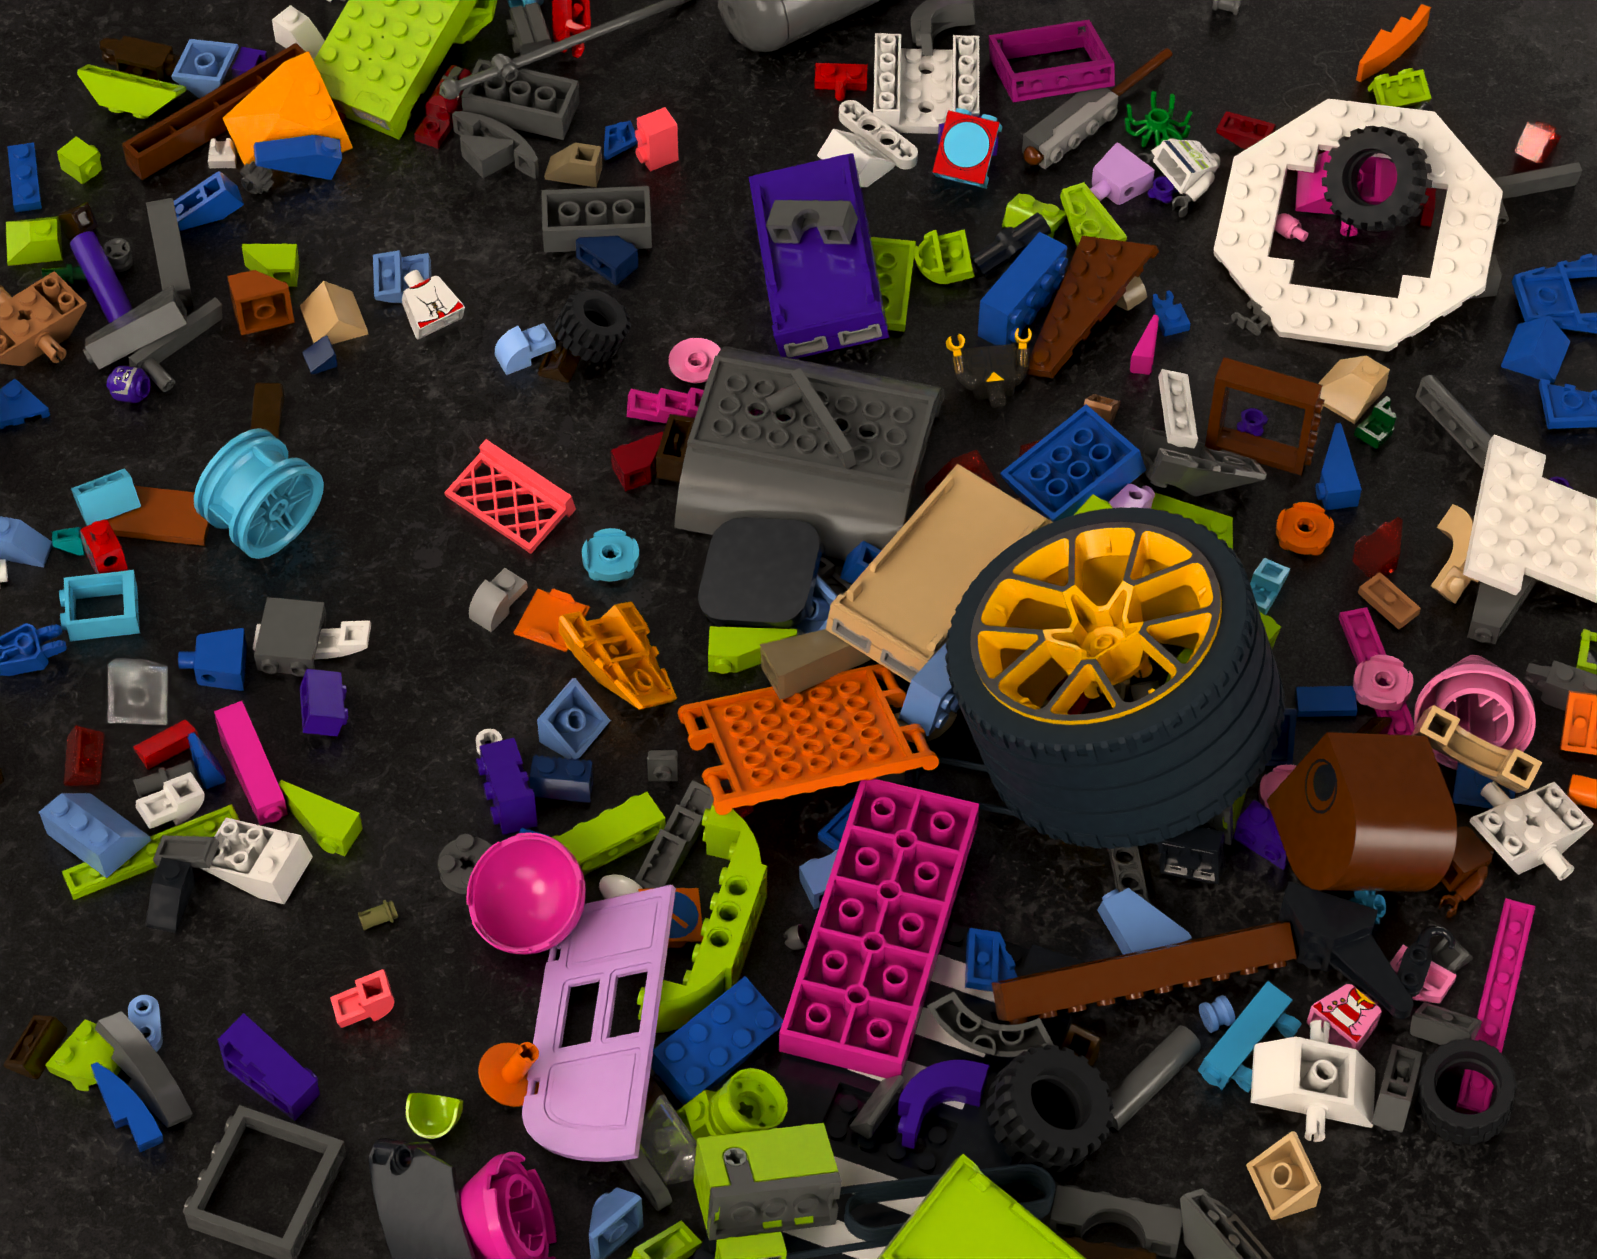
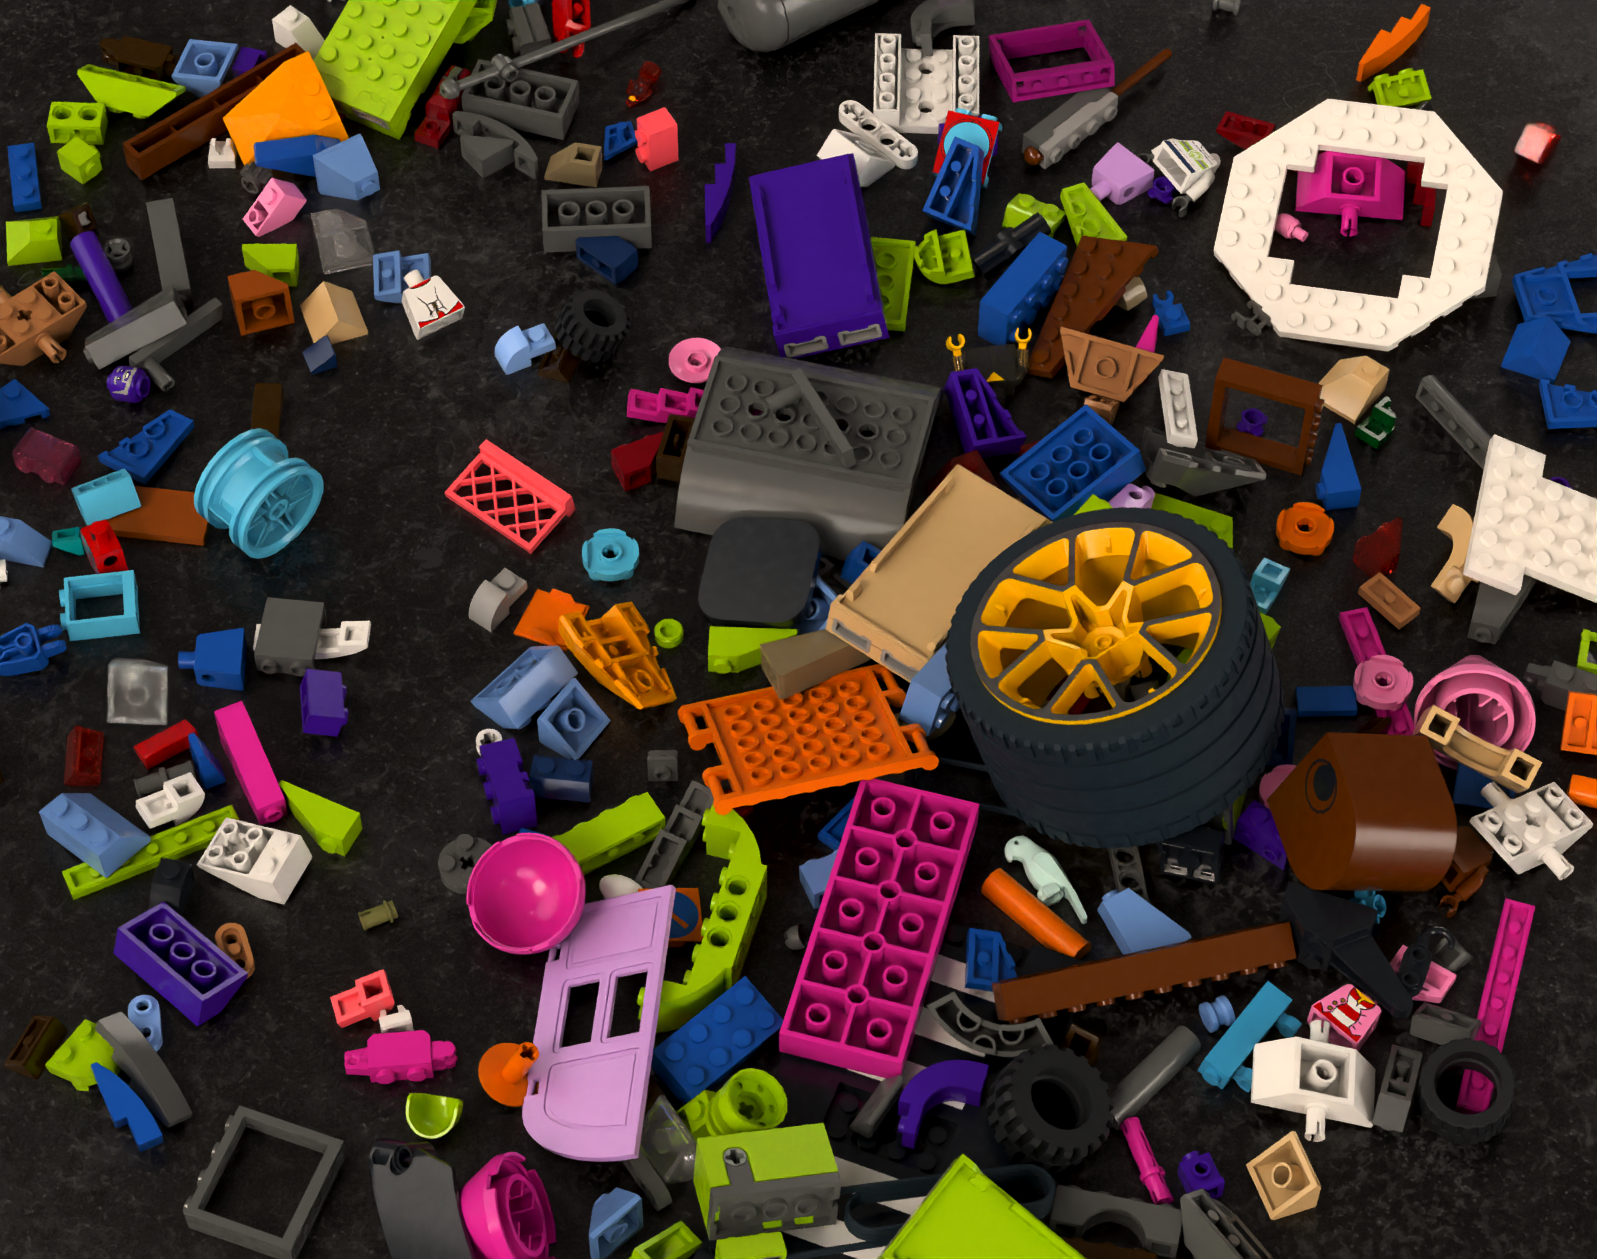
dark grey tile [153,835,219,868] -> none
blue slope [174,171,244,231] -> none
dark purple wedge [218,1013,320,1121] -> none
dark grey arch [766,200,858,244] -> none
red plate [815,63,868,101] -> none
green animal [1125,91,1193,148] -> none
black tyre [1322,126,1432,232] -> none
dark grey piece [1492,162,1582,226] -> none
none -> clear pink brick [12,427,81,485]
none -> lime brick [47,102,108,145]
none -> blue wing [98,409,194,485]
none -> dark purple slope [113,901,248,1026]
none -> medium nougat plate [215,923,255,979]
none -> bright pink slope [243,178,307,237]
none -> clear slope [310,208,375,275]
none -> medium blue slope [313,134,380,200]
none -> dark pink hinge [344,1030,458,1084]
none -> white tile [379,1005,414,1033]
none -> medium blue slope [471,646,578,729]
none -> clear red piece [626,61,662,107]
none -> lime tile [654,619,683,648]
none -> dark purple slope [705,143,736,243]
none -> blue wedge [922,137,984,236]
none -> dark purple wedge [944,368,1027,461]
none -> orange brick [981,868,1091,960]
none -> light aqua animal [1004,835,1087,924]
none -> medium nougat wing [1060,327,1164,402]
none -> dark pink pin [1120,1117,1174,1205]
none -> dark purple brick [1177,1151,1225,1199]

